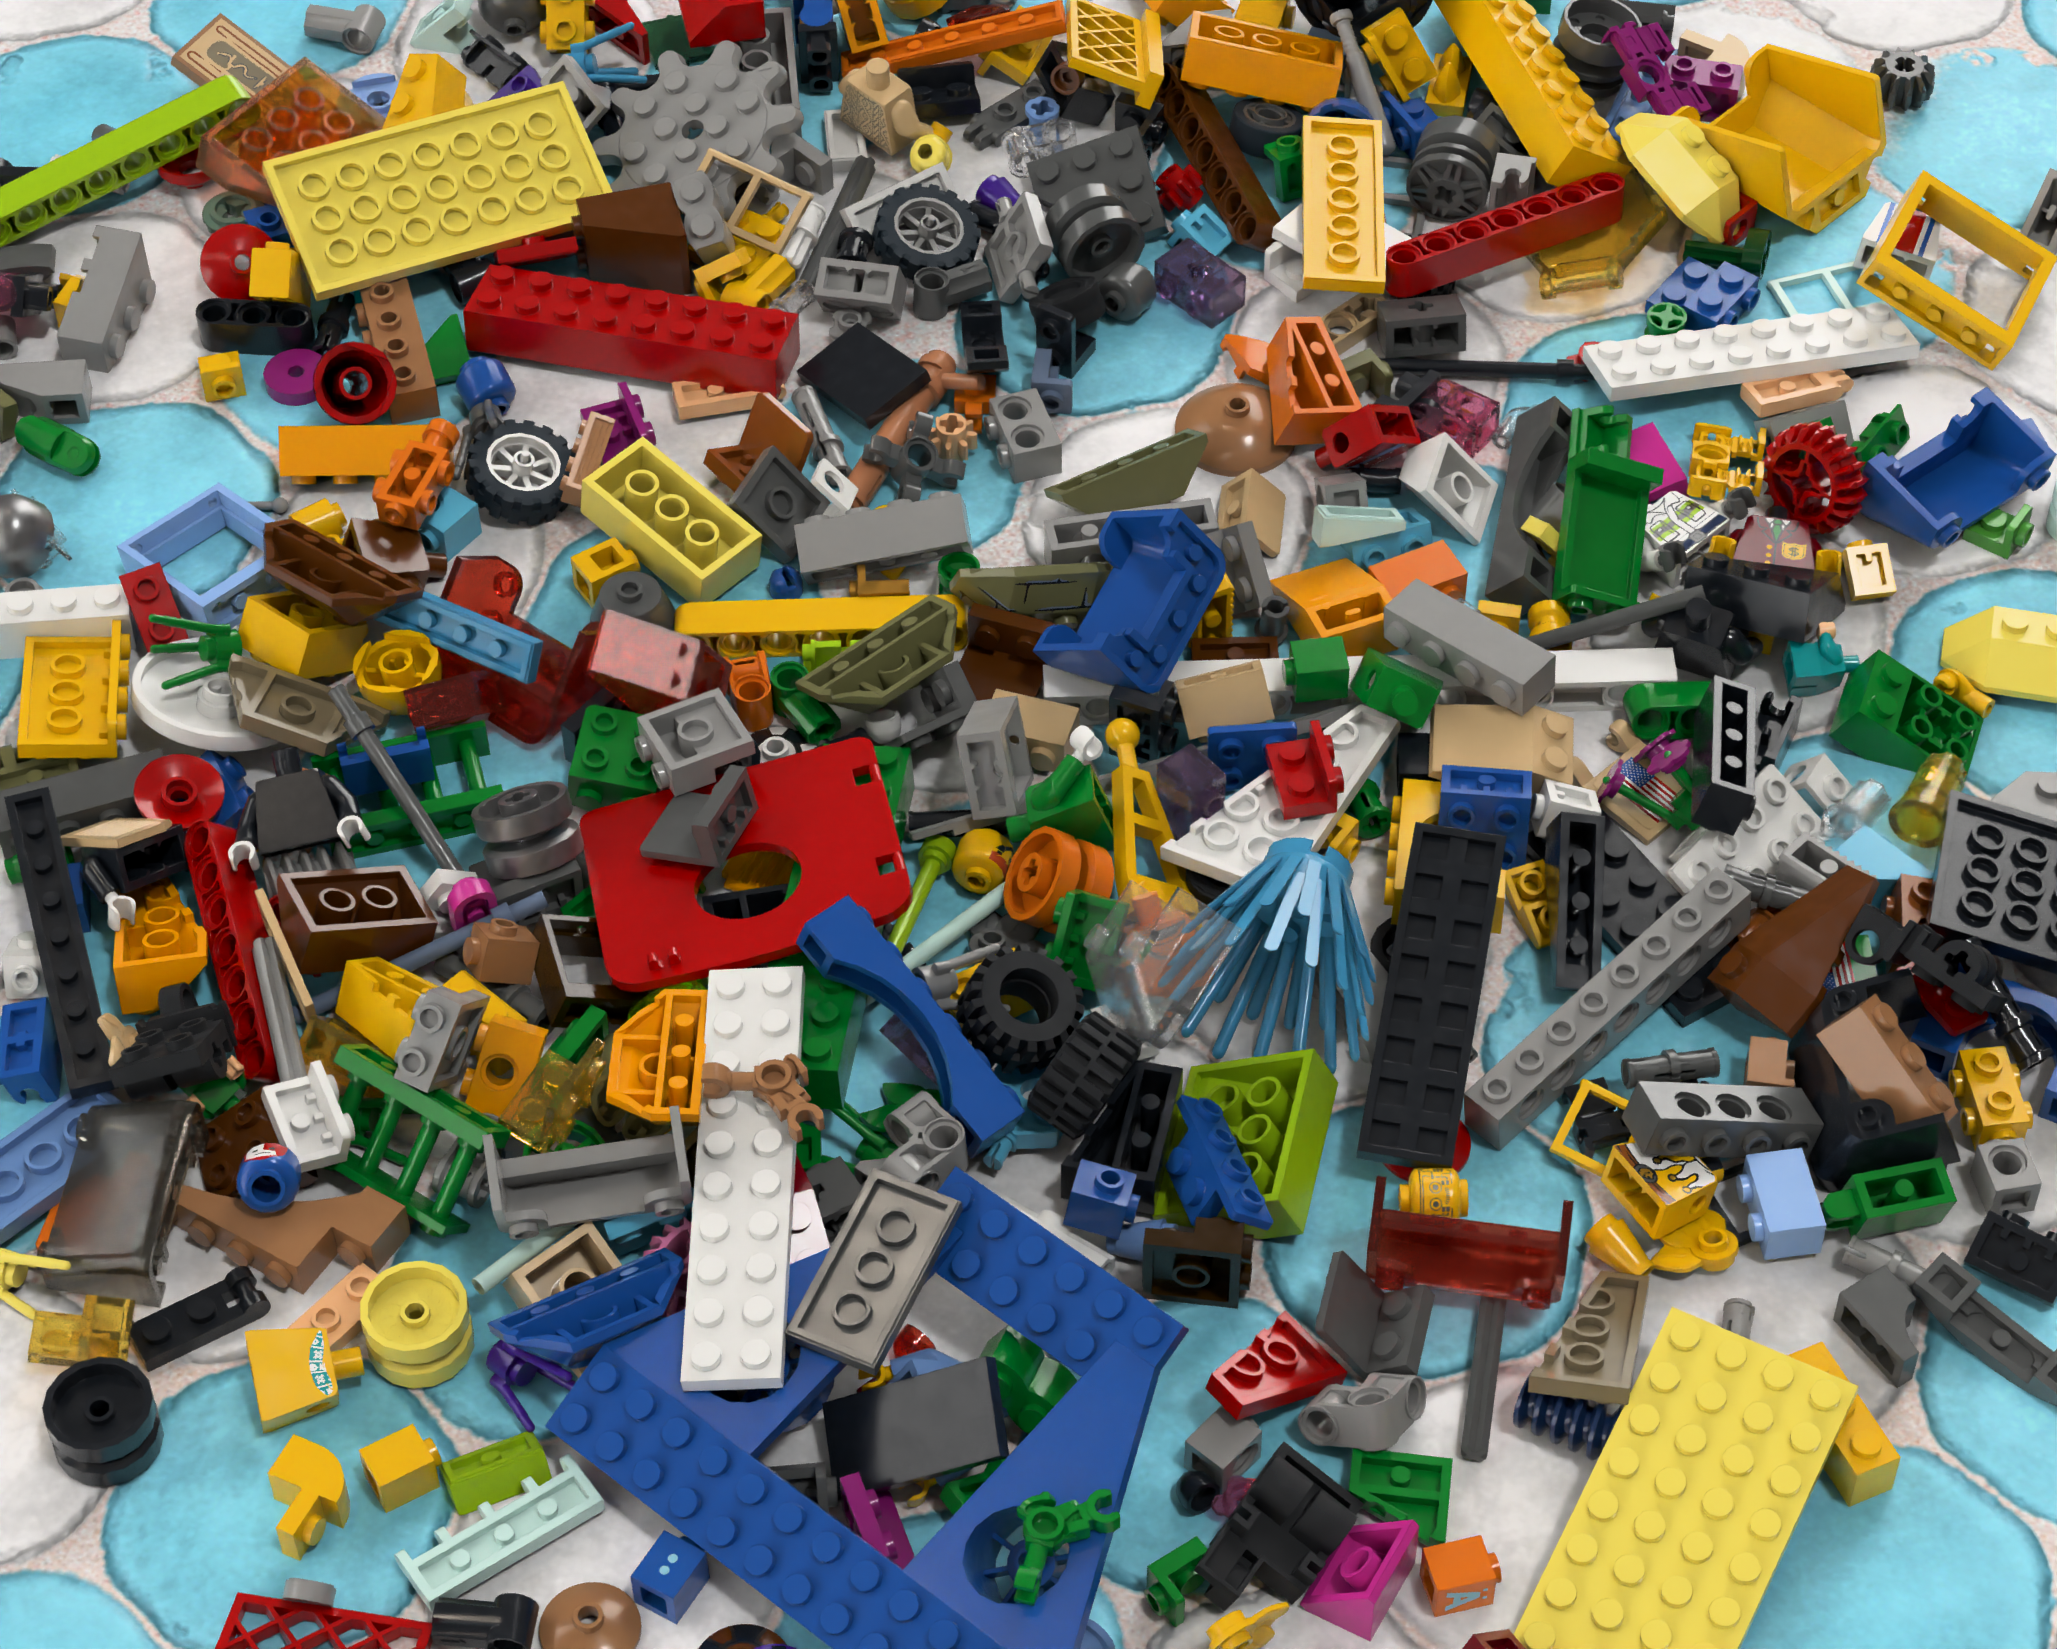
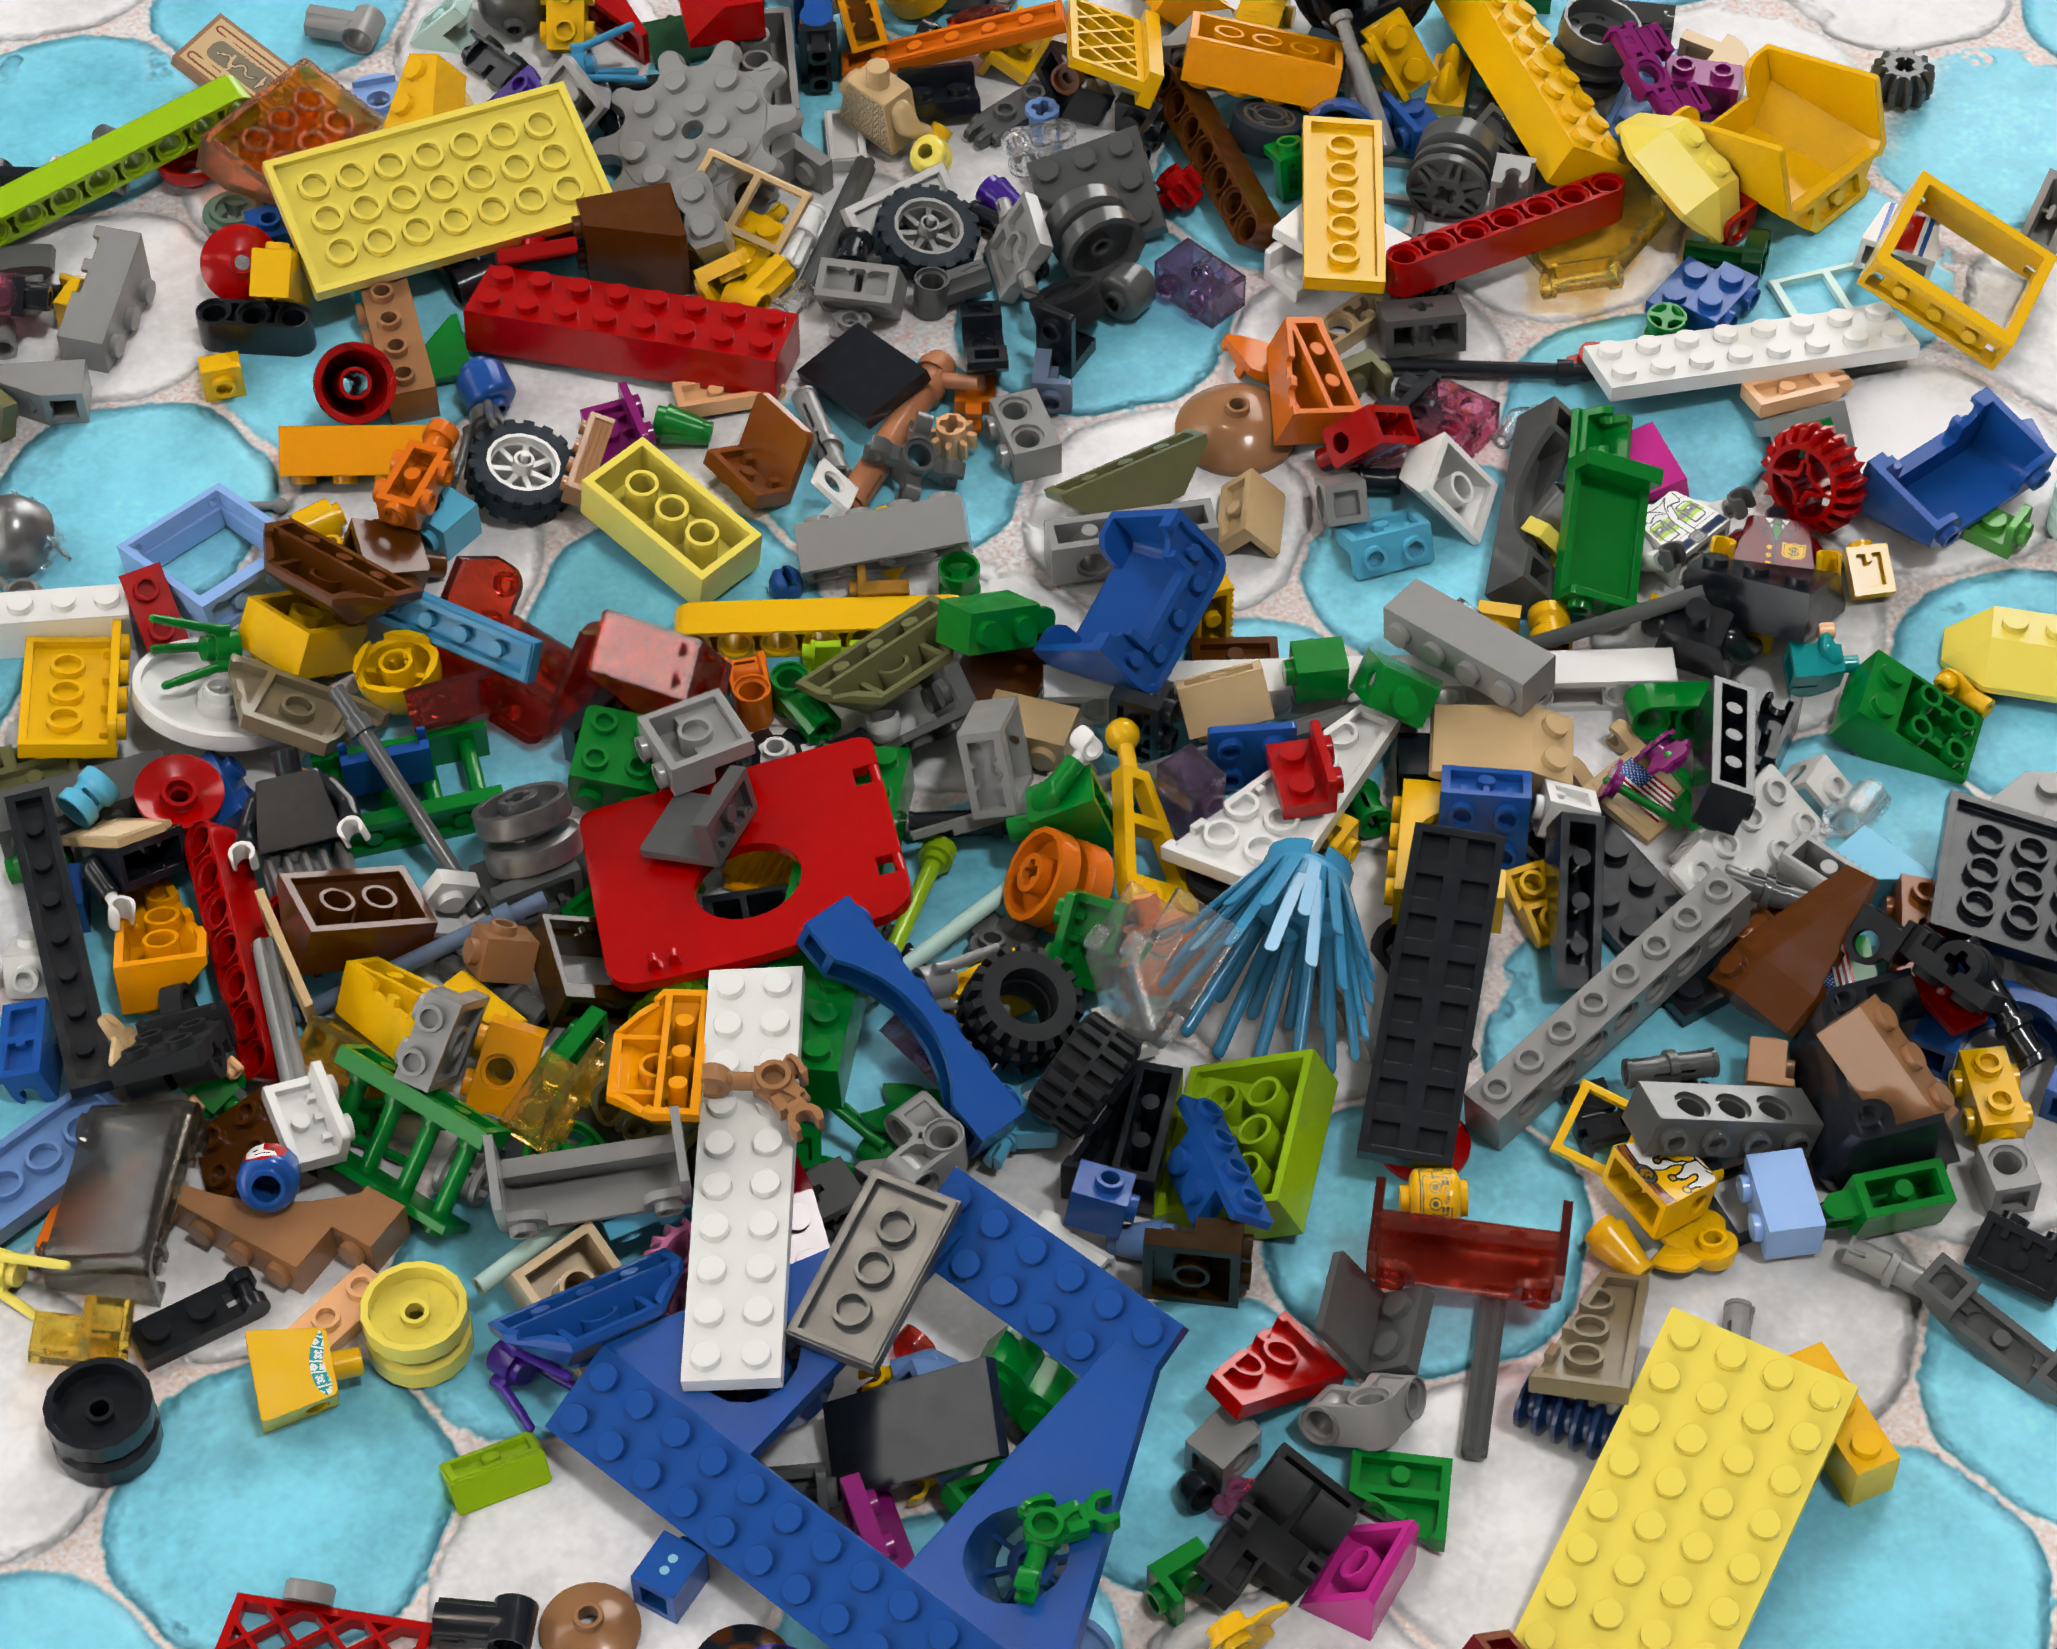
green arm [14,415,101,476] -> none
magenta piece [263,349,322,406] -> none
yellow brick [267,1434,350,1561] -> none
black pin [311,292,355,356] -> none
yellow brick [359,1424,442,1513] -> none
light aqua hinge [394,1453,605,1612] -> none
dark pink plate [447,877,498,931] -> none
yellow brick [570,537,641,609] -> none
dark grey cone [590,571,675,649] -> none
dark grey plate [727,445,831,564] -> none
olive wedge [949,562,1113,629] -> none
yellow head [952,828,1014,894] -> none
medium azure bracket [1167,203,1234,265] -> none
light grey bracket [1206,520,1274,615] -> none
dark grey pin [1254,595,1290,645] -> none
light orange slope [1270,558,1399,656] -> none
light aqua slope [1312,505,1407,548] -> none
orange brick [1368,539,1468,603] -> none
orange brick [1419,1535,1502,1617] -> none
yellow piece [1687,422,1767,501] -> none
dark grey arch [1833,1265,1919,1388] -> none
green hinge [1851,404,1910,473] -> none
clear yellow plant [1888,752,1967,848] -> none
none -> medium azure wheel [56,766,120,829]
none -> green cone [653,403,714,446]
none -> green brick [935,590,1056,656]

